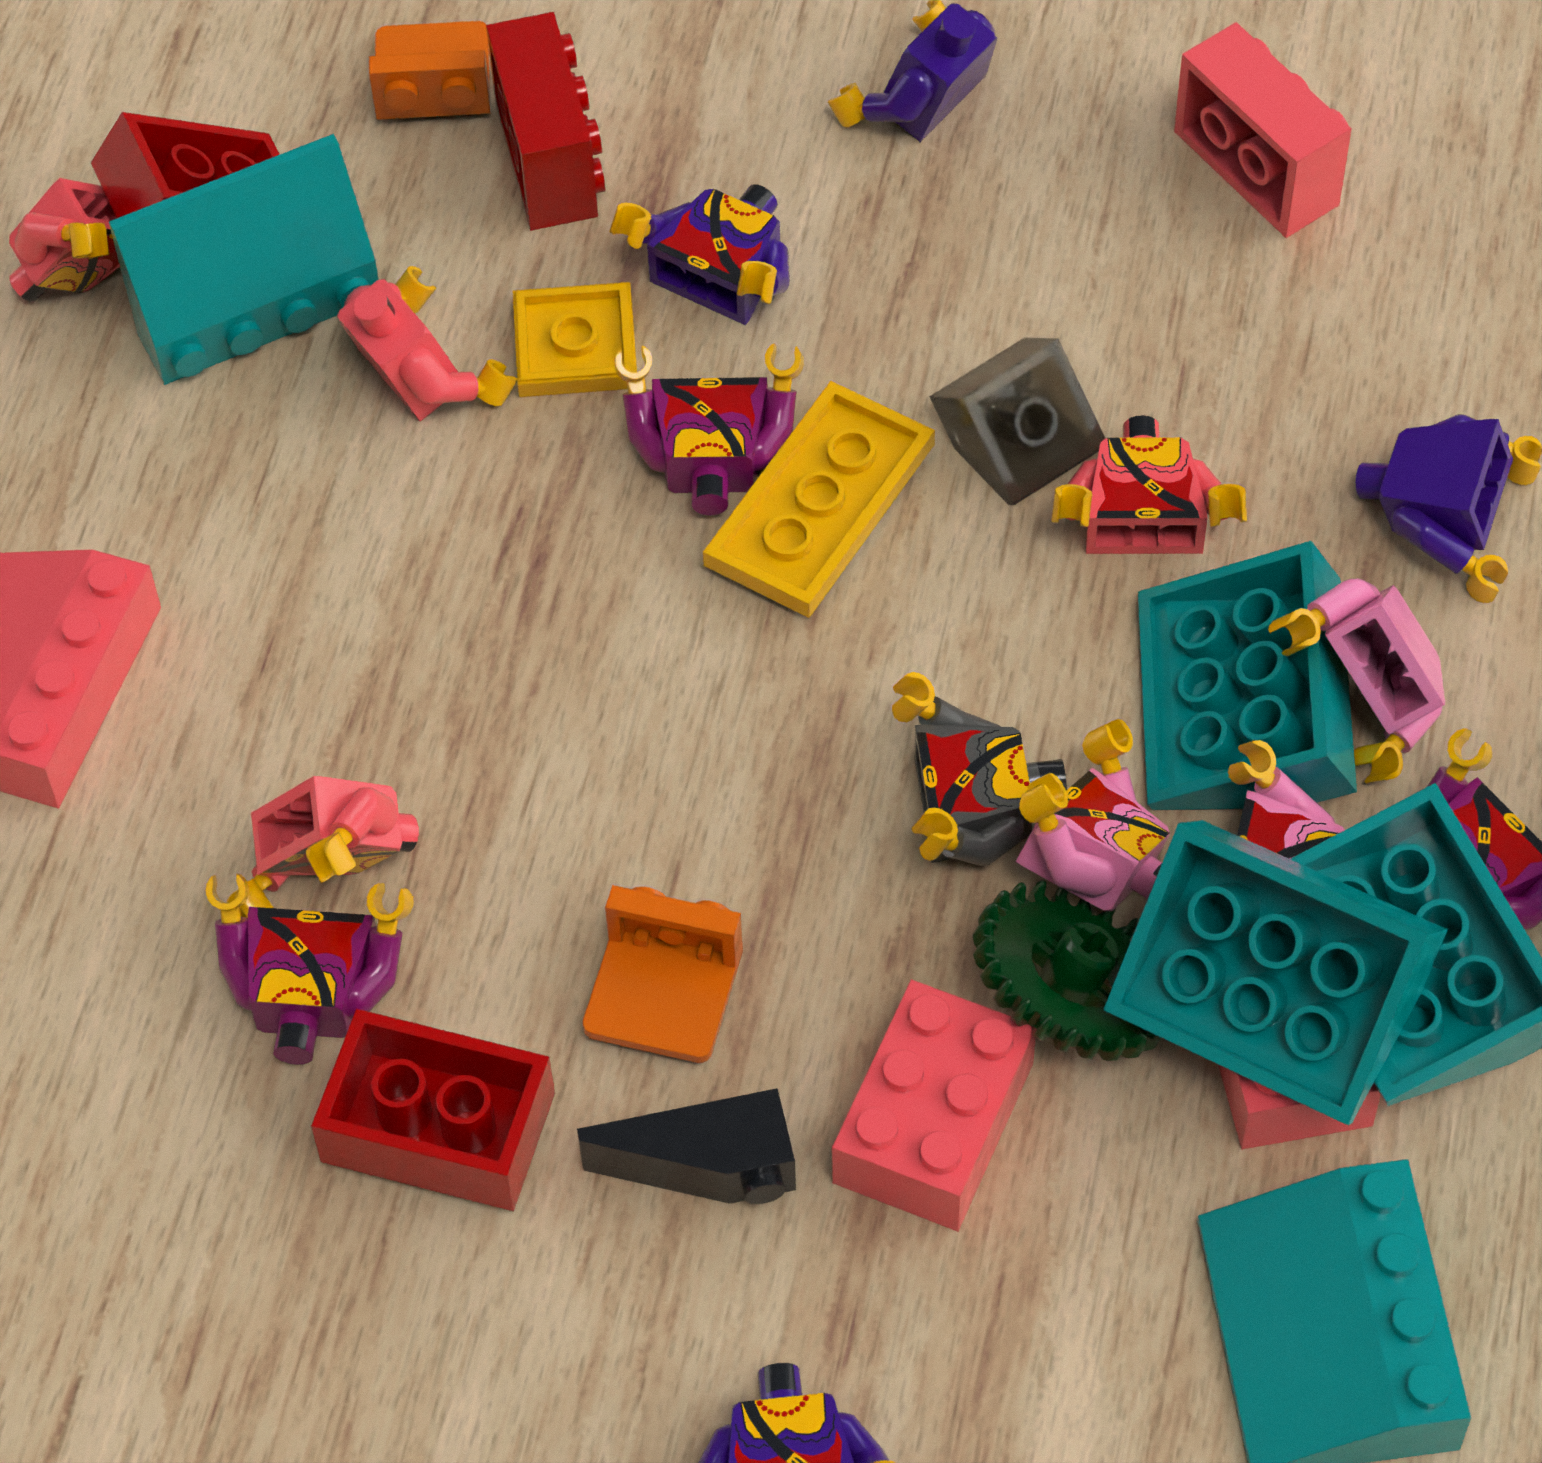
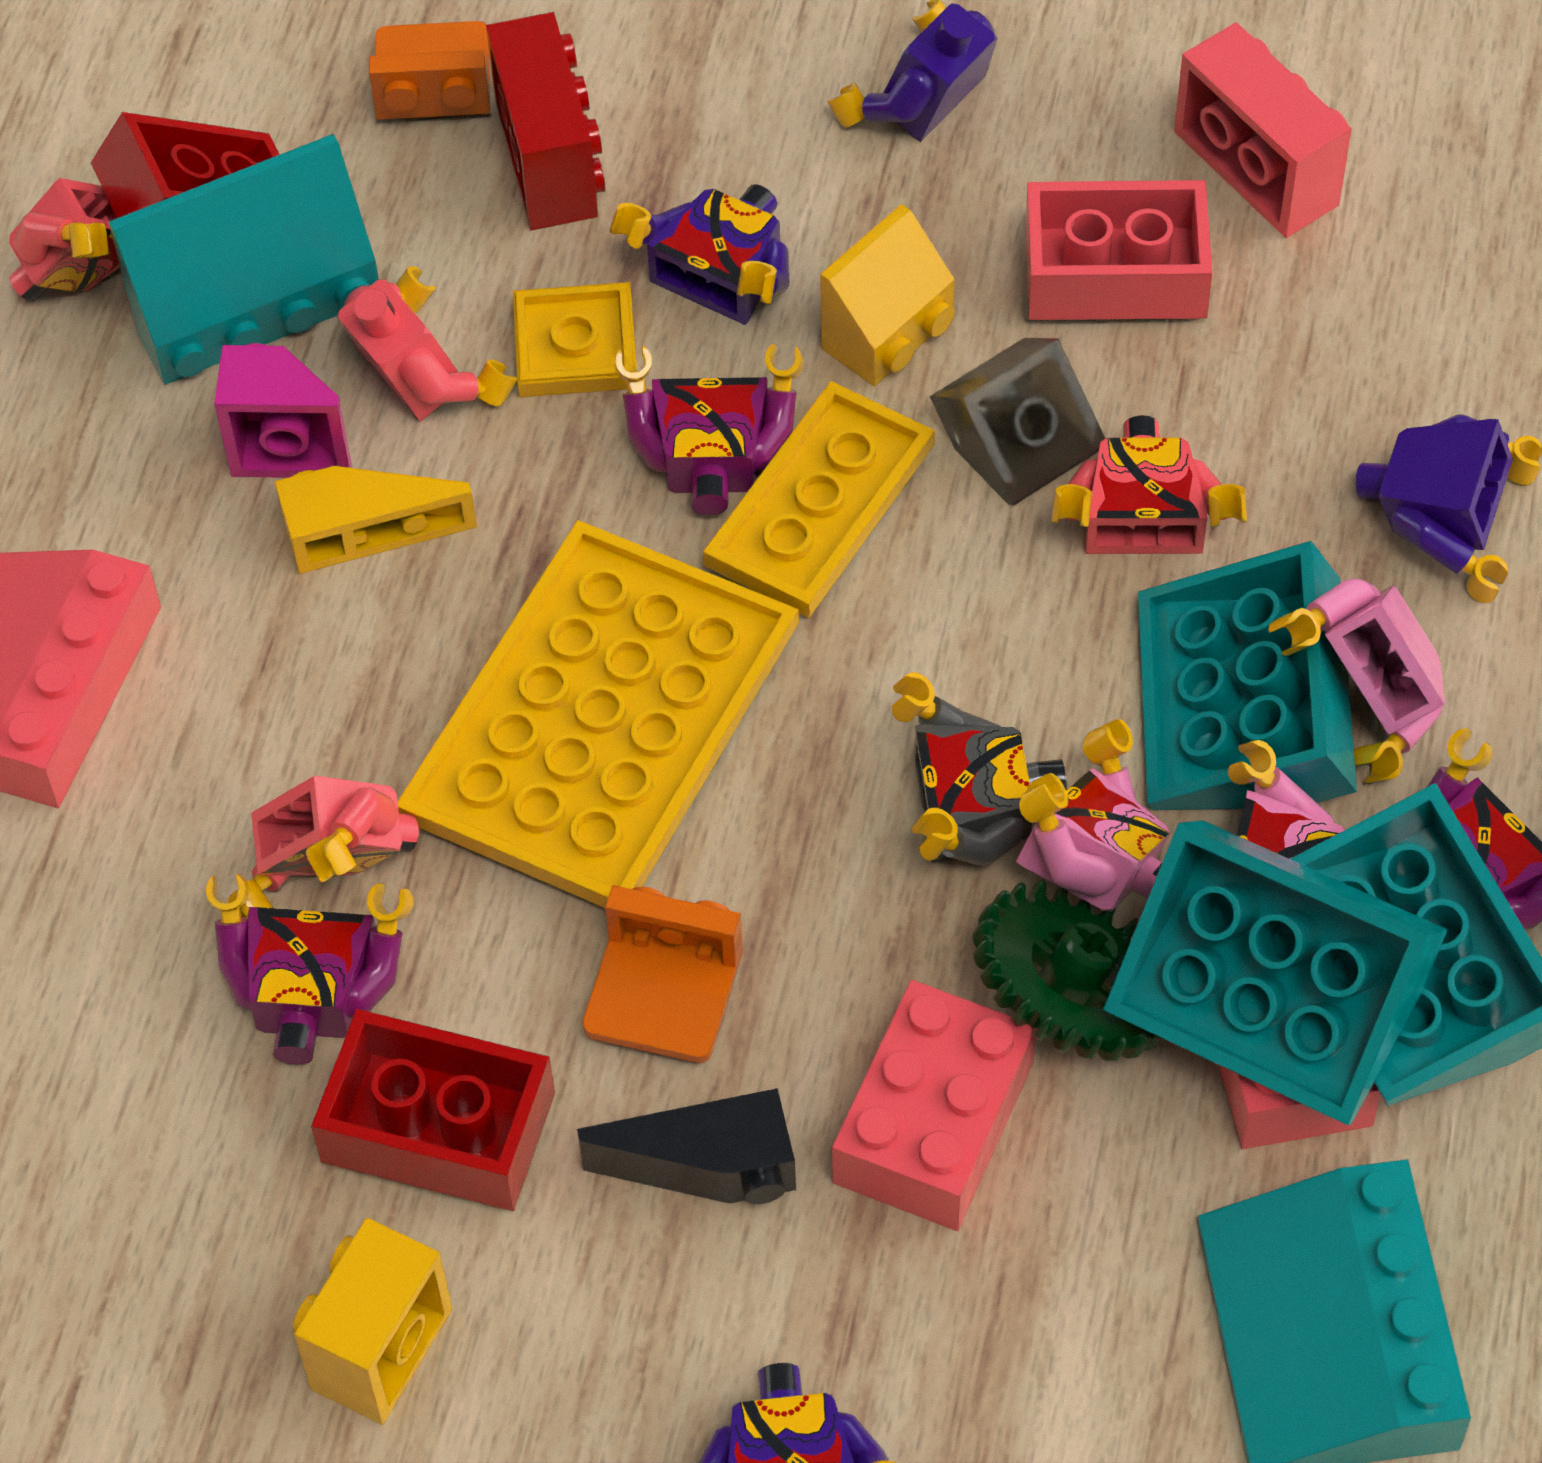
none -> dark pink slope [214,343,352,478]
none -> yellow slope [274,466,477,574]
none -> yellow brick [293,1217,453,1425]
none -> yellow plate [397,520,799,908]
none -> yellow slope [820,204,955,387]
none -> coral brick [1025,180,1213,320]

